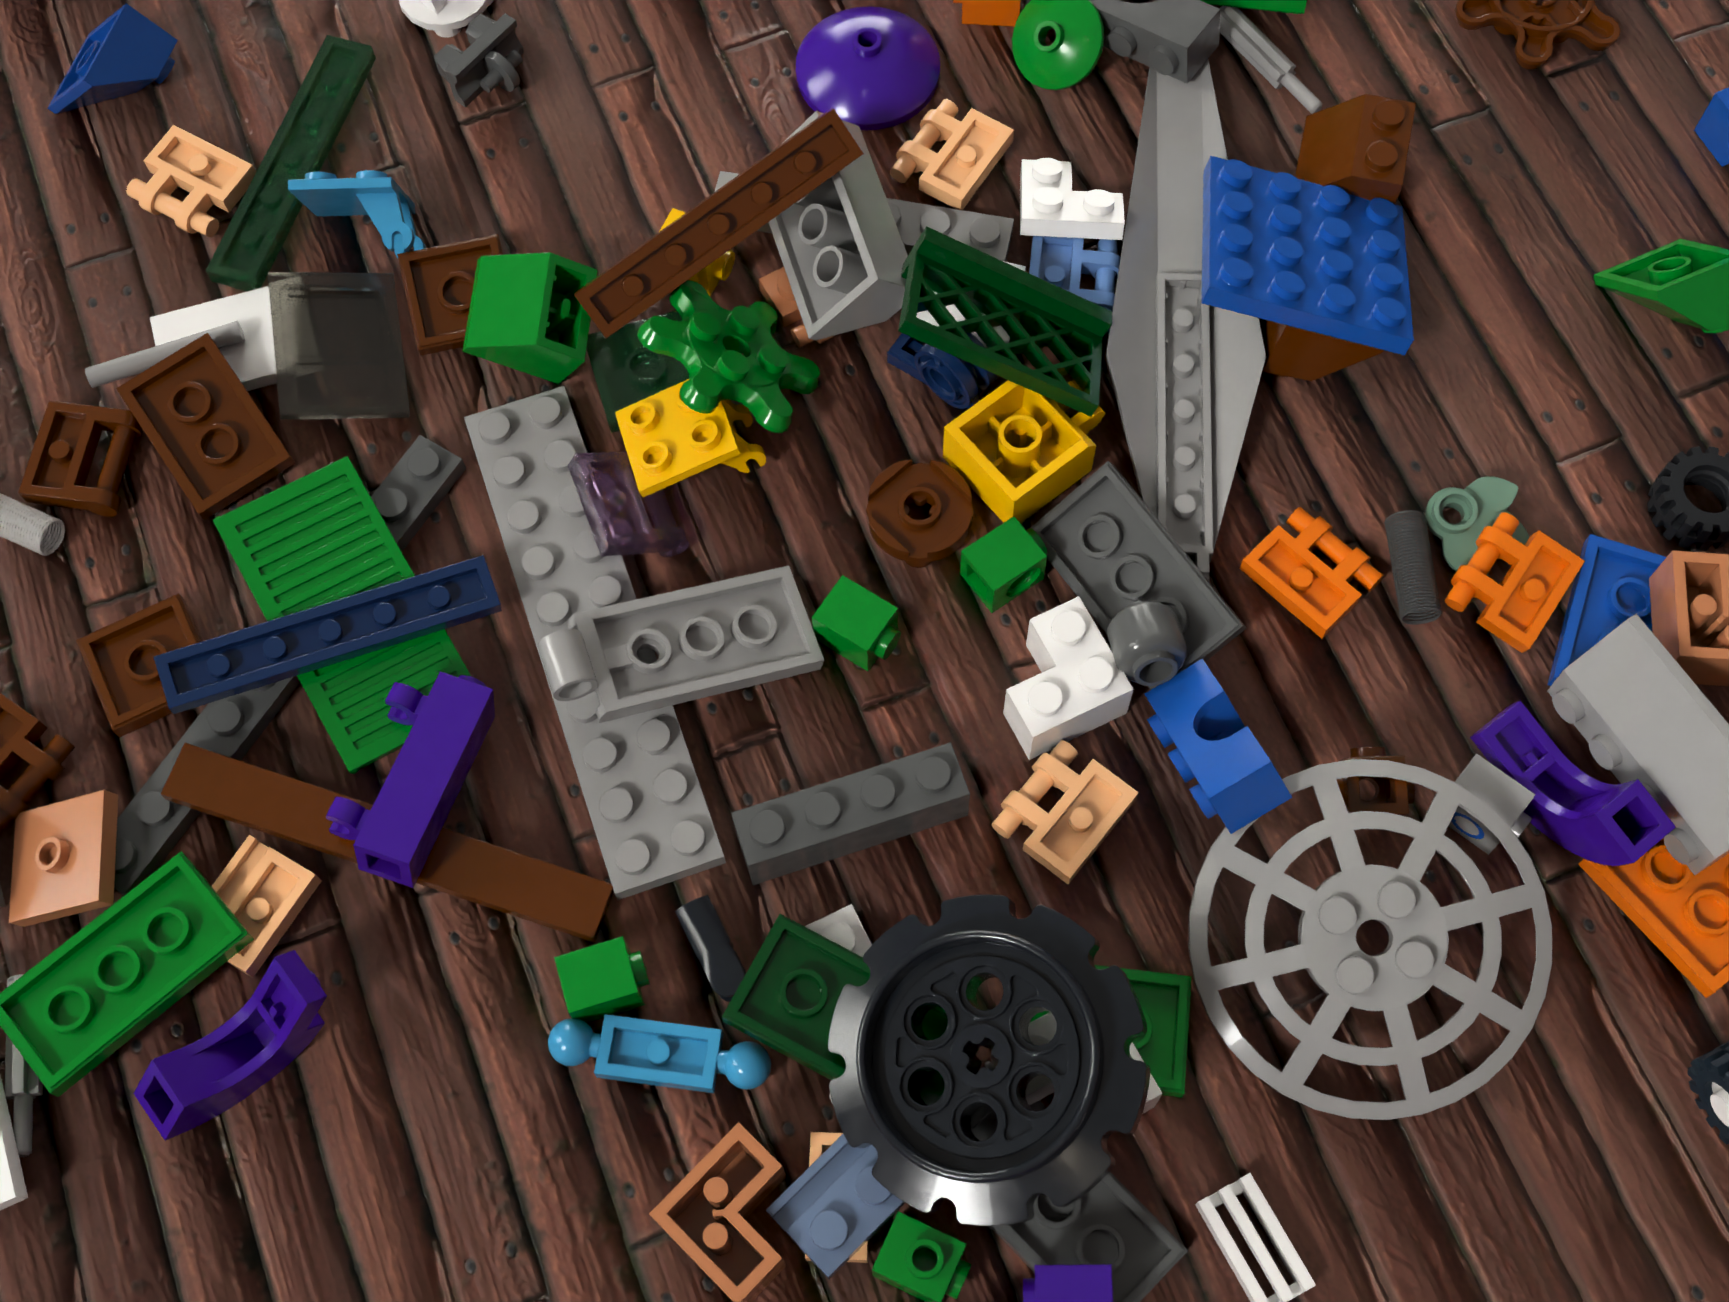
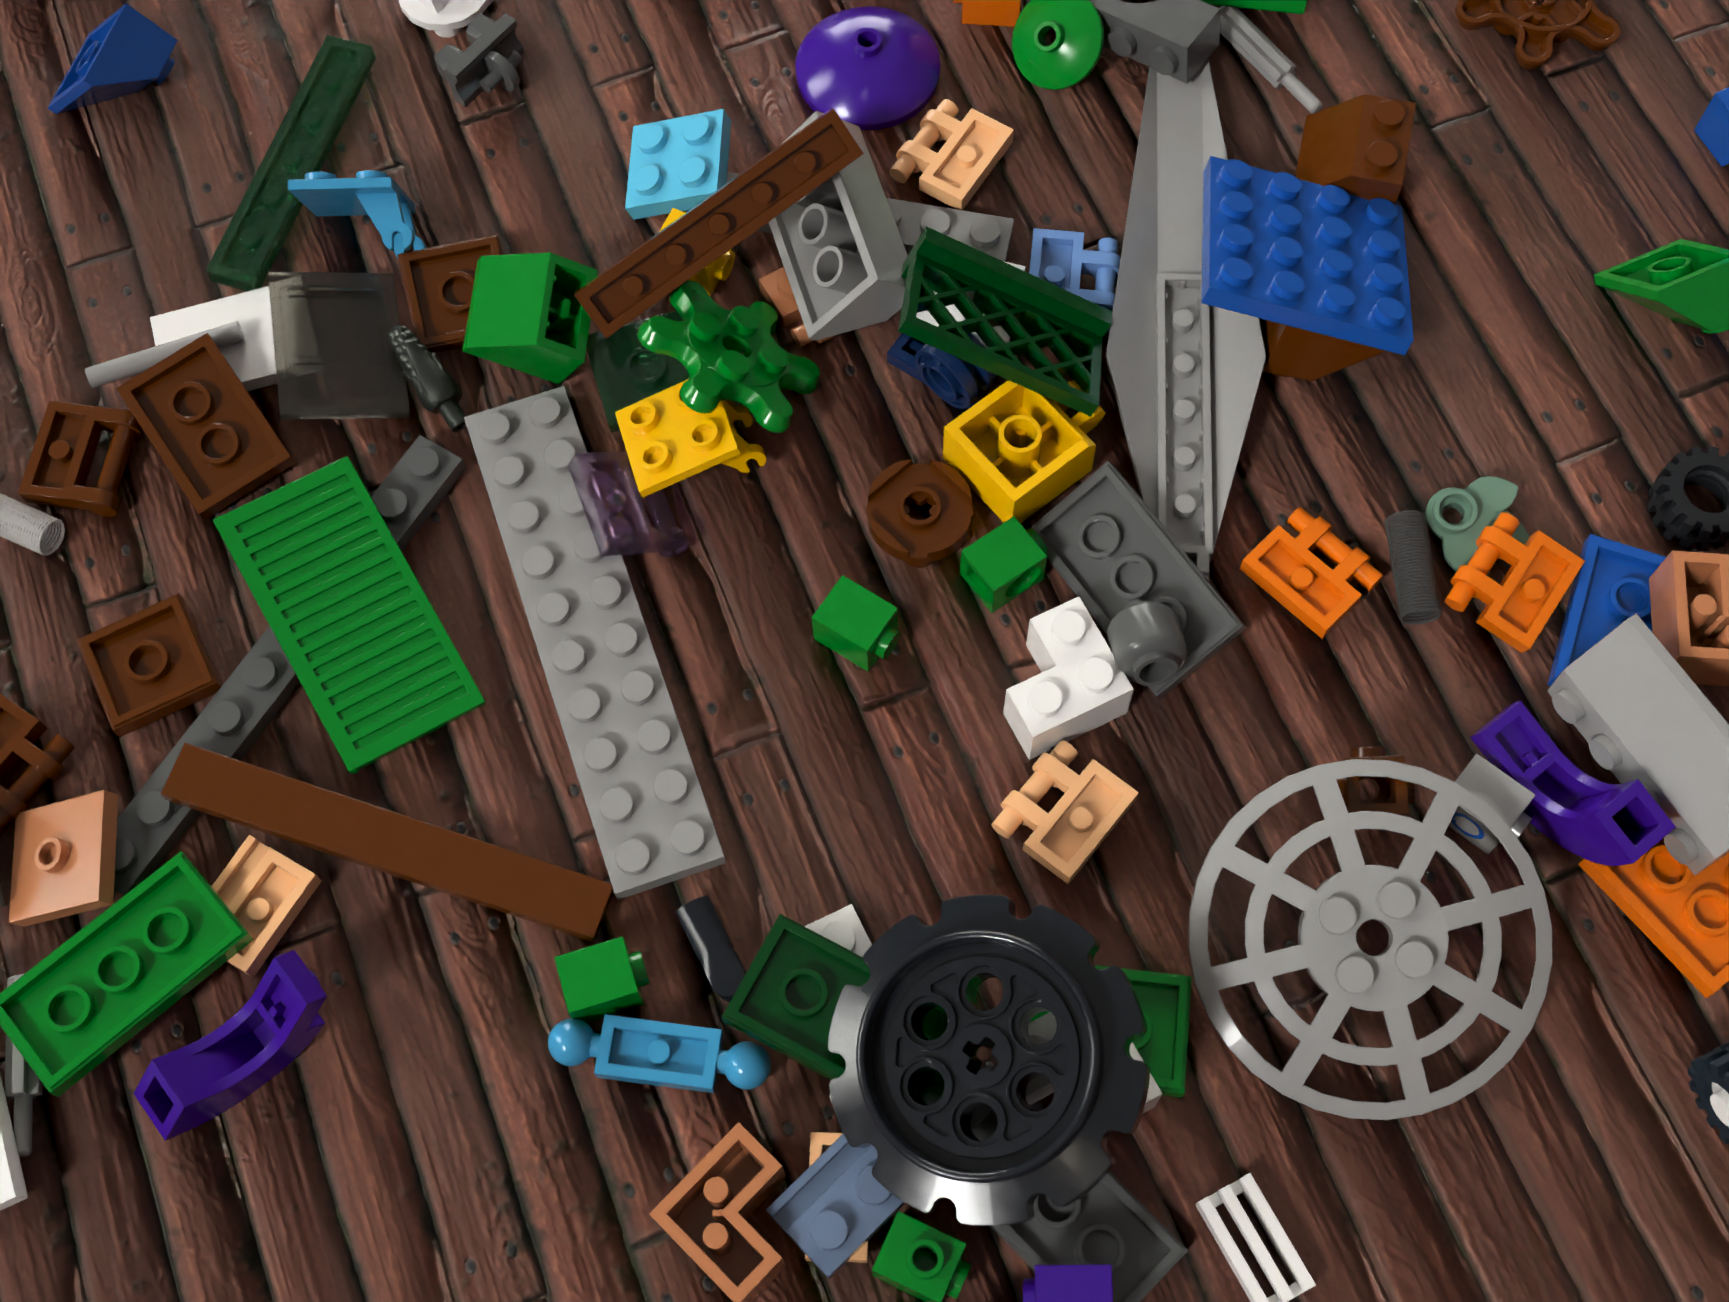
light nougat plate [126,125,258,237] -> none
dark blue plate [153,555,502,714] -> none
dark purple brick [326,671,495,888] -> none
light grey hinge [538,565,824,723] -> none
dark grey brick [731,742,970,885] -> none
white plate [1020,158,1125,240] -> none
blue arch [1145,658,1292,834] -> none
none -> pearl dark grey piece [388,325,466,432]
none -> medium azure plate [625,109,731,220]

